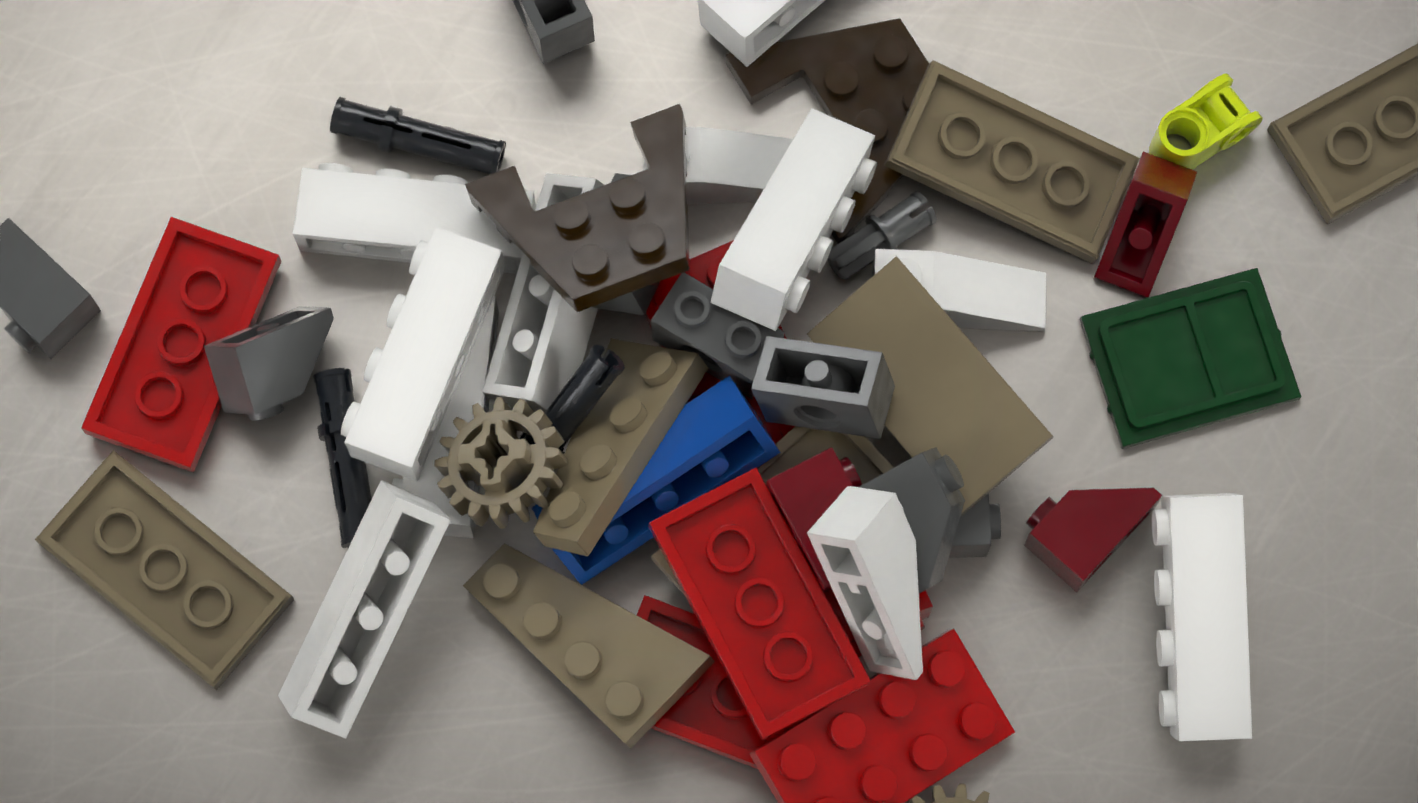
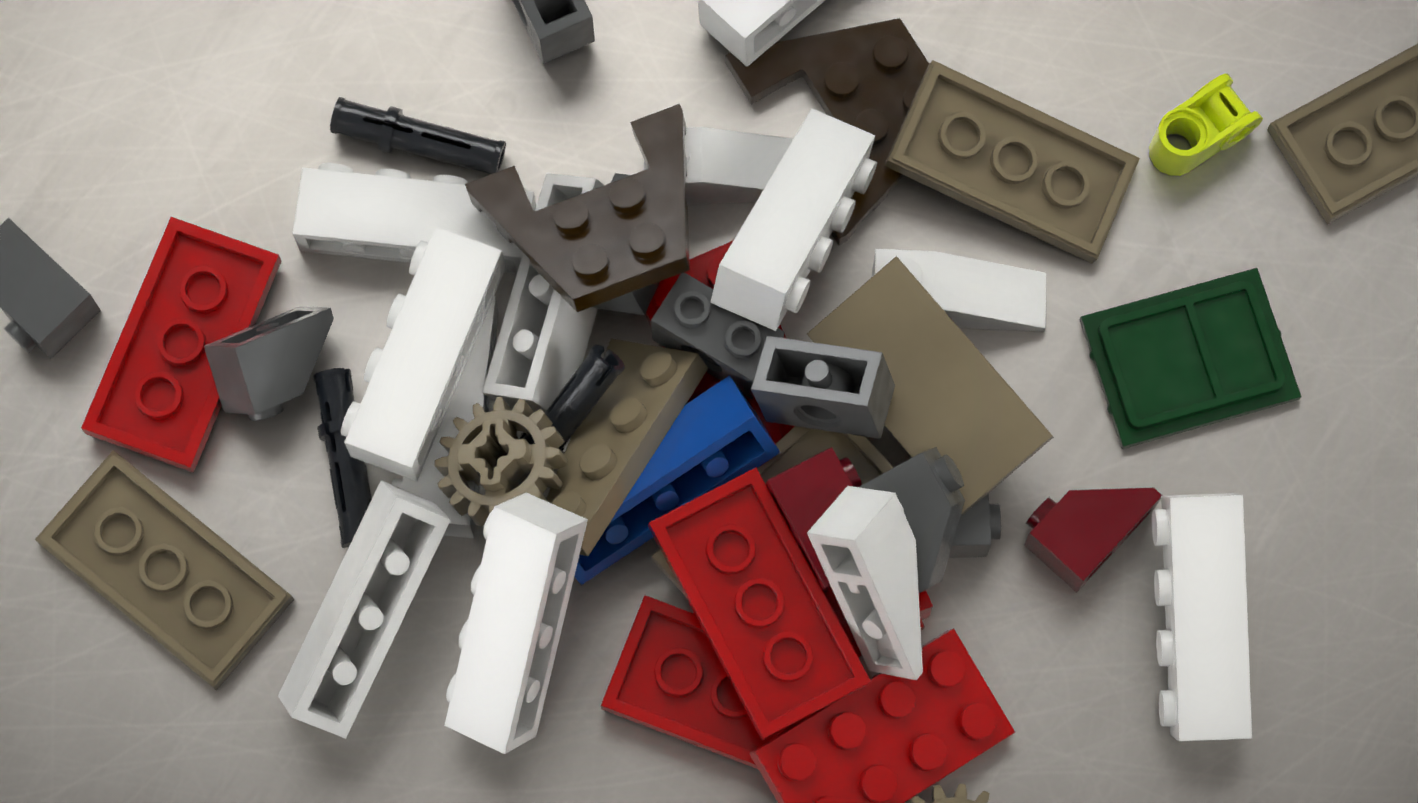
dark tan wing [463,543,715,749] -> none
dark grey axle [827,191,937,279] -> none
dark red slope [1094,151,1197,298] -> none
none -> white brick [444,493,588,754]

